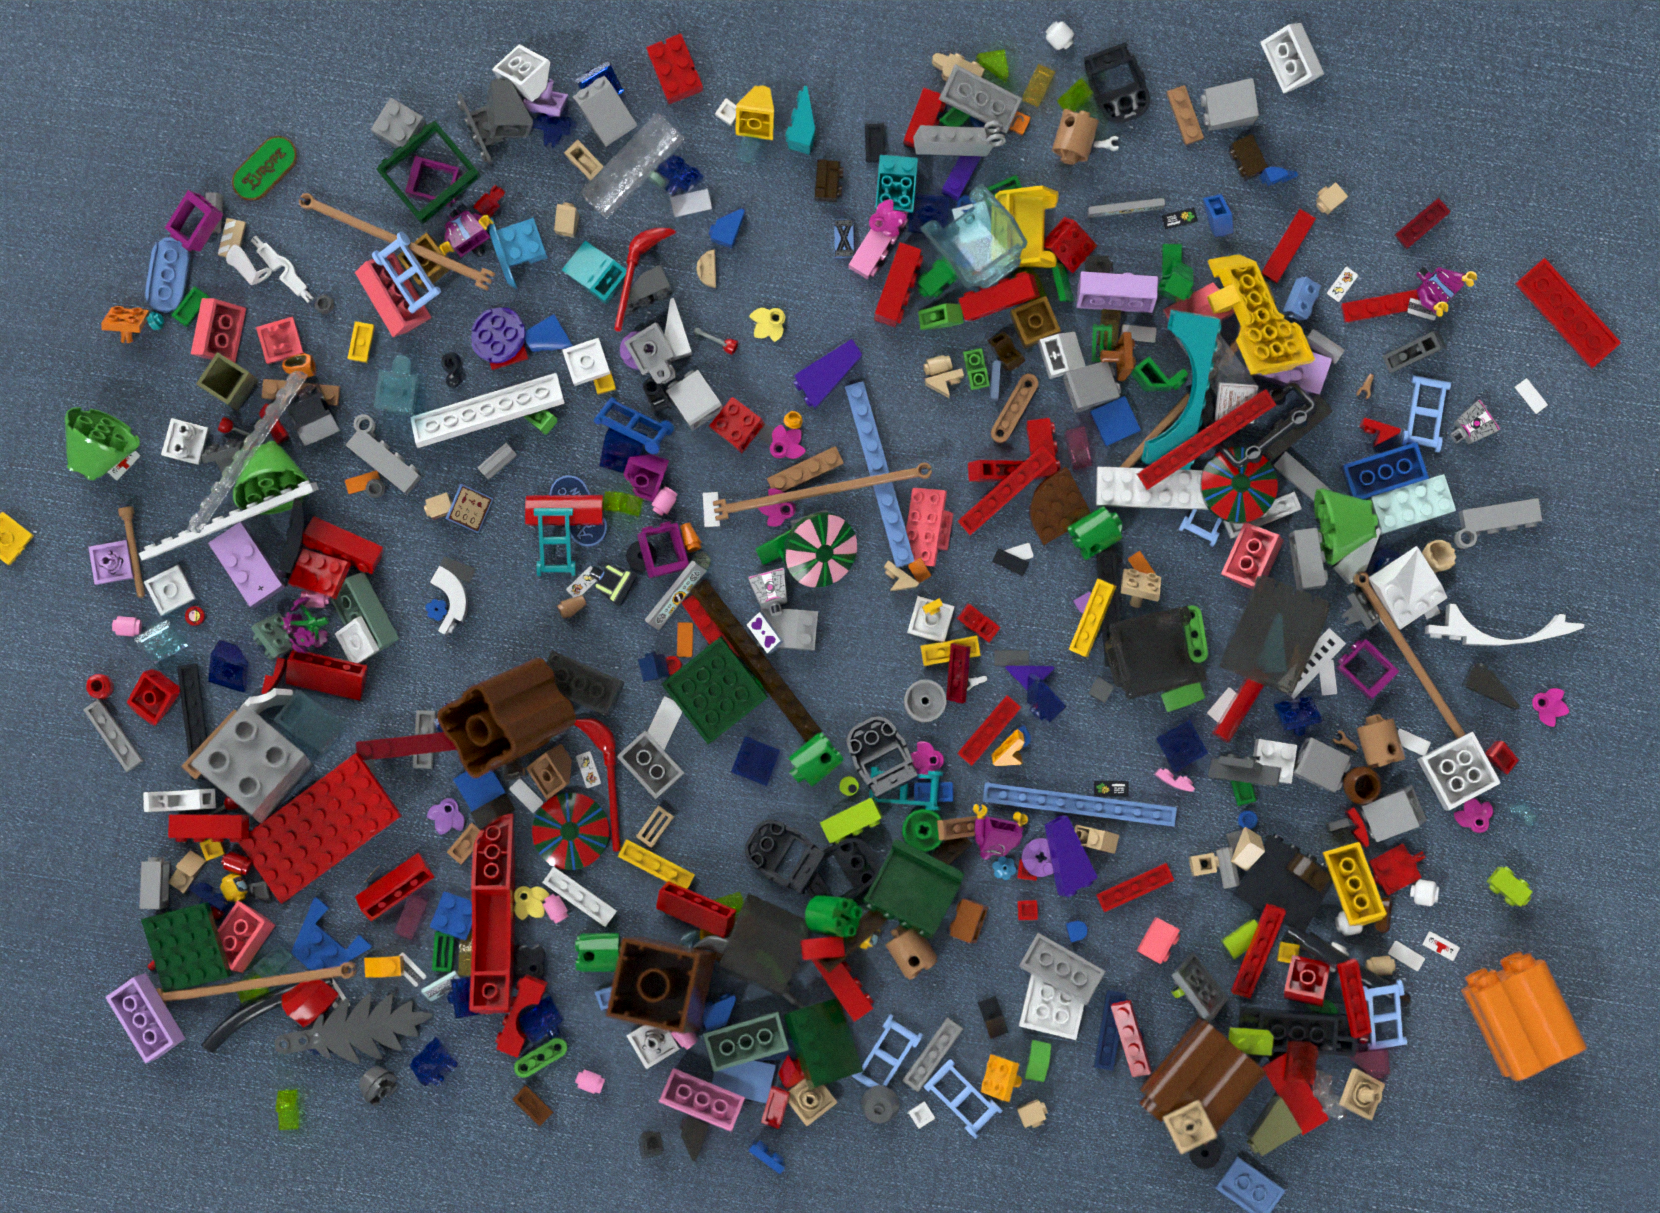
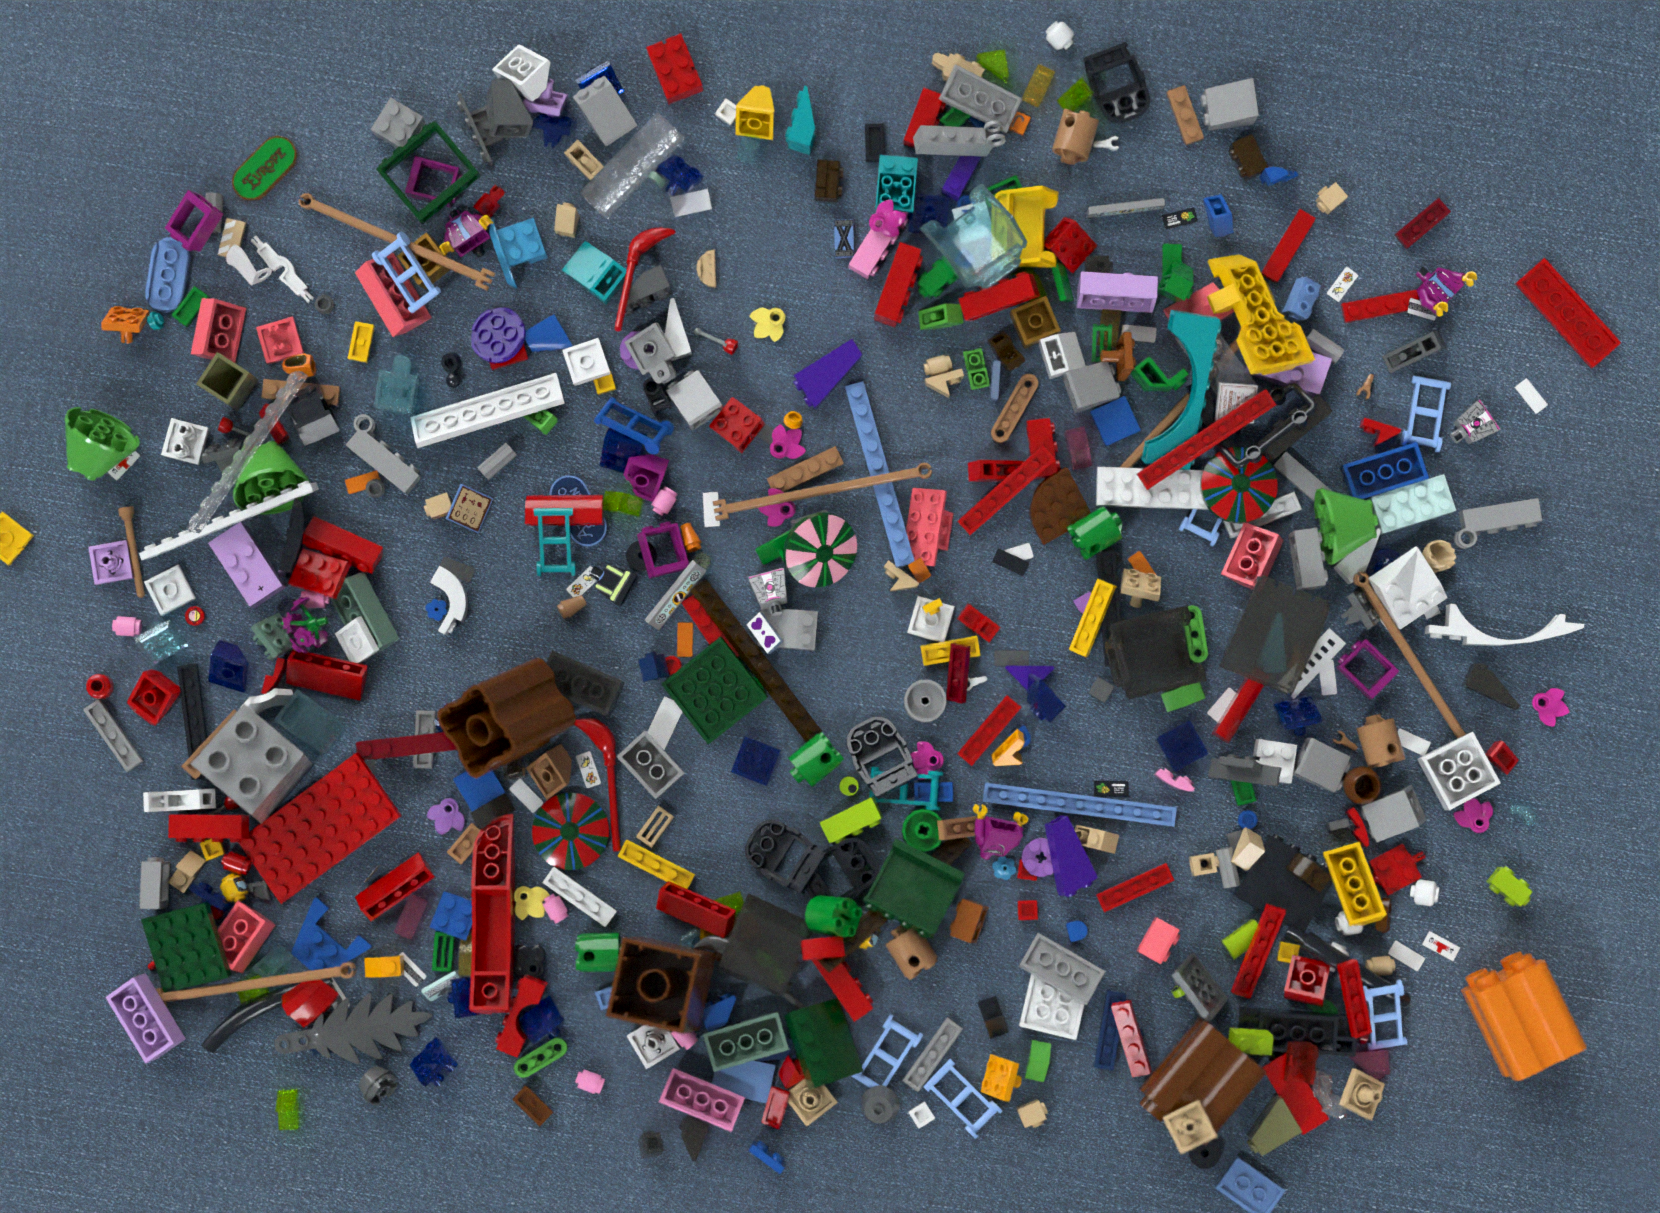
blue slope [708,209,745,249] -> none
white slope [1260,23,1324,93] -> none

